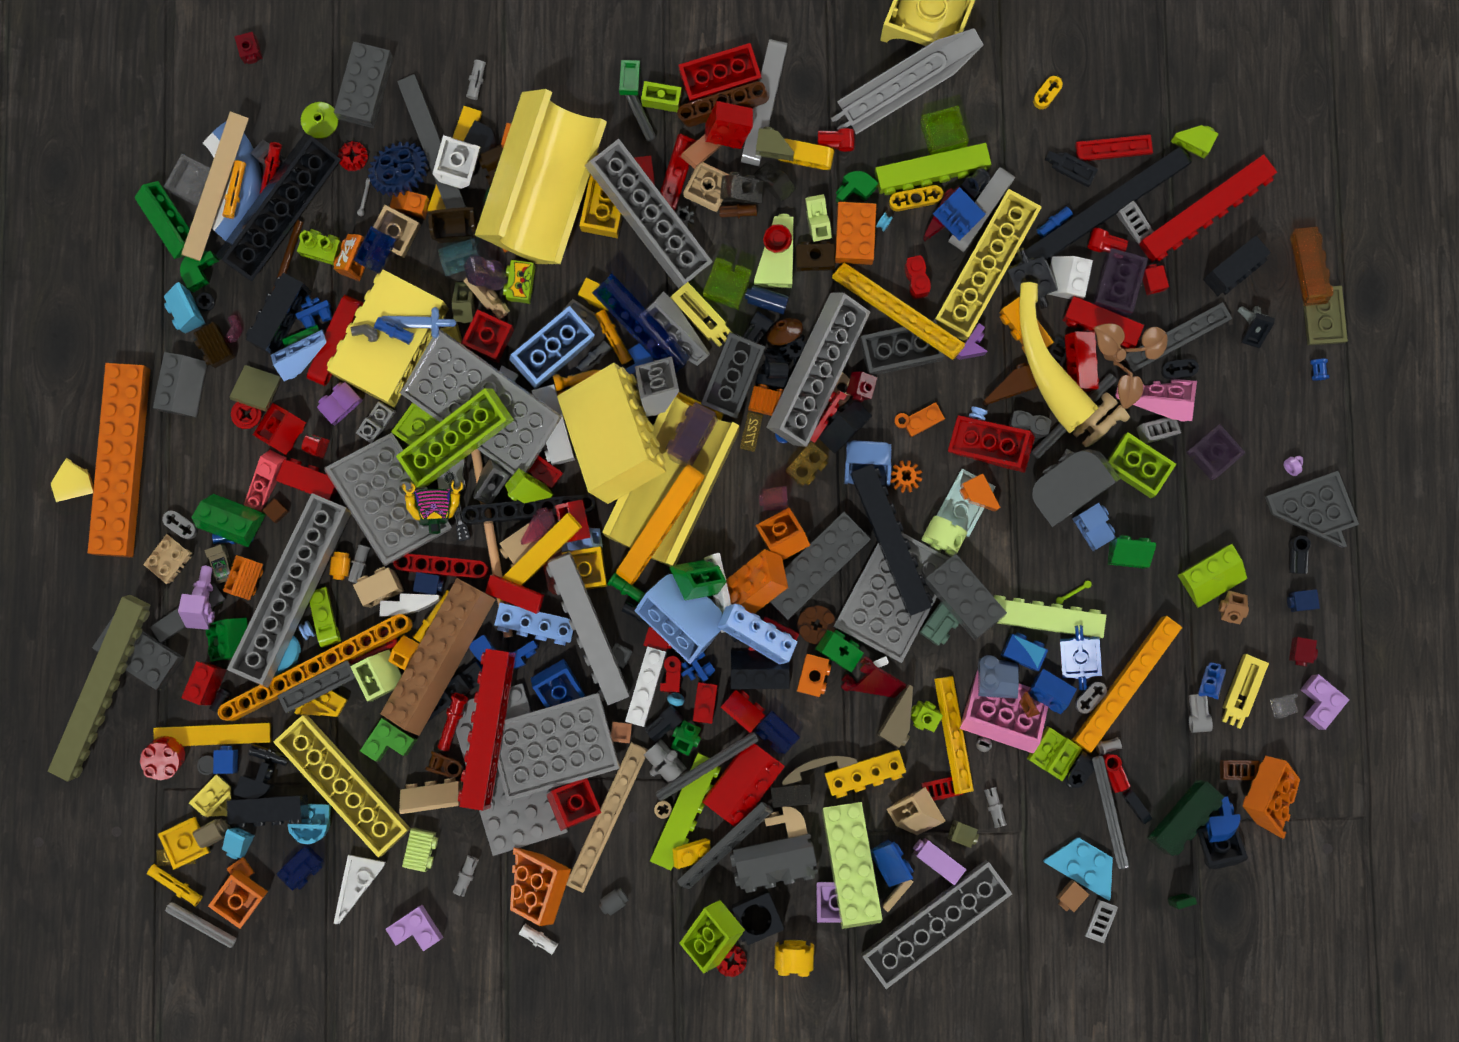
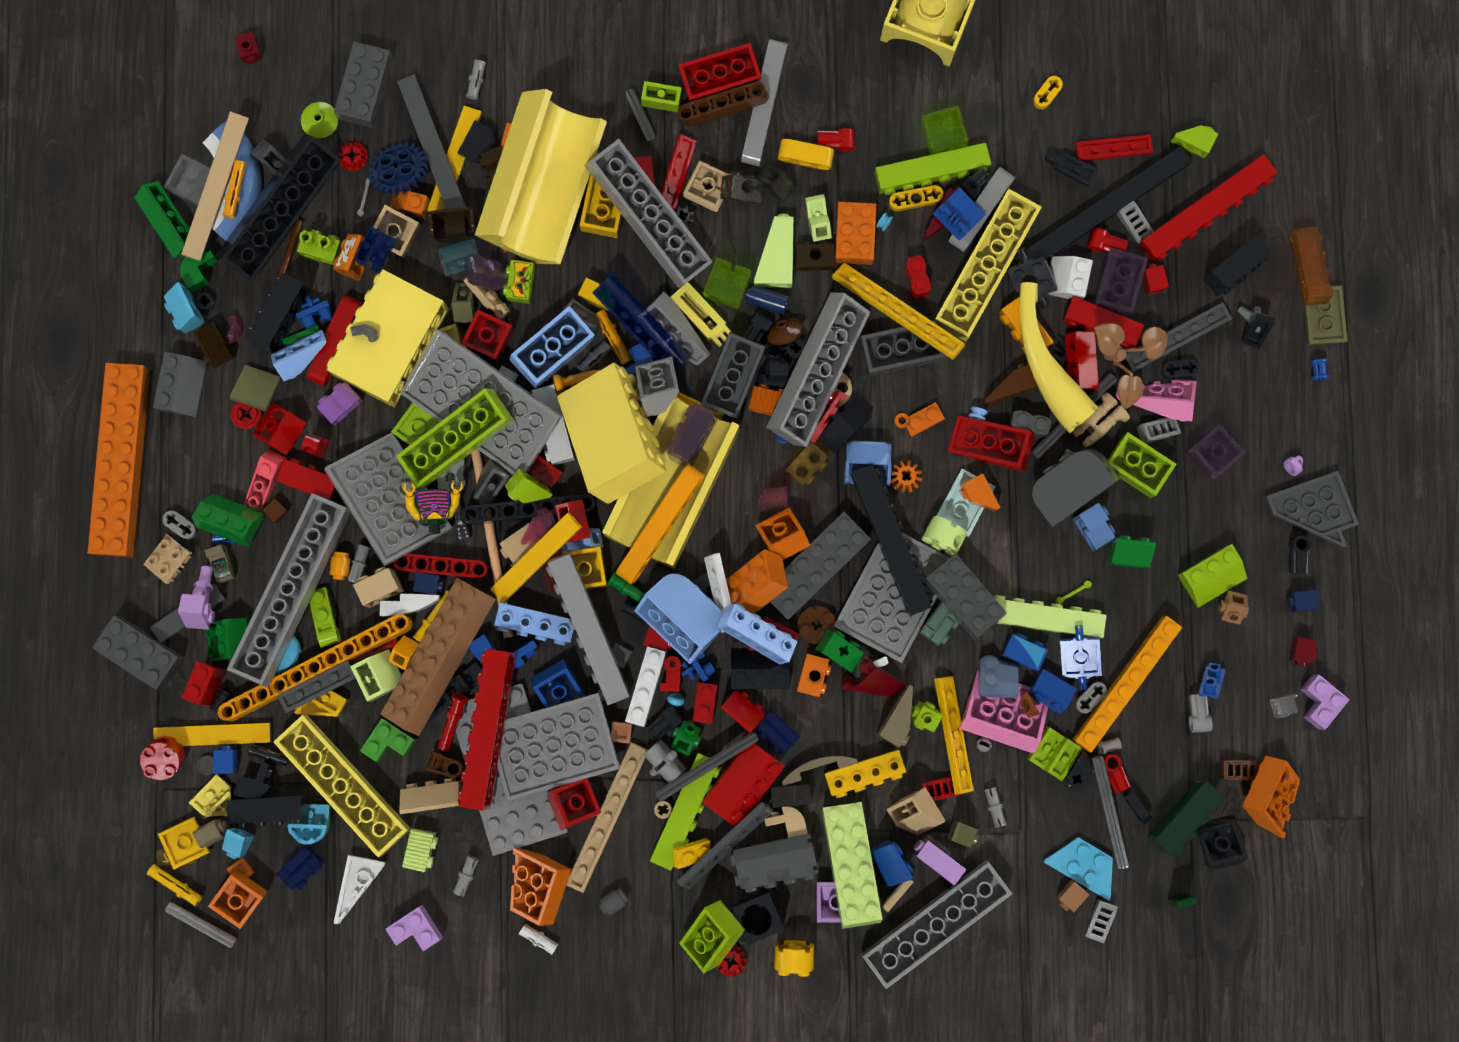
olive brick [48,595,151,782] -> none
light yellow slope [51,458,94,502] -> none
orange brick [223,555,264,600] -> none
red pin [260,142,282,194] -> none
light blue bush [298,621,315,640] -> none
light grey slope [356,401,396,443] -> none
blue pin [374,317,414,345] -> none
medium blue sword [381,307,456,338] -> none
white slope [433,135,481,189] -> none
red tile [485,574,544,614] -> none
green tile [619,60,640,95] -> none
green slope [670,560,726,601] -> none
nougat tile [681,134,723,169] -> none
red brick [705,101,753,149] -> none
reddish brown axle [719,203,757,219] -> none
clear yellow sticker [740,412,763,452] -> none
olive slope [755,127,794,161] -> none
red hair [763,224,792,254] -> none
light grey hinge [831,28,984,134] -> none
green brick [836,171,878,203] -> none
dark red brick [846,372,877,402] -> none
medium lavender slope [956,323,987,360] -> none
blue pin [1036,206,1073,239] -> none
blue brick [1206,796,1240,842] -> none
light yellow hinge [1222,654,1269,729] -> none

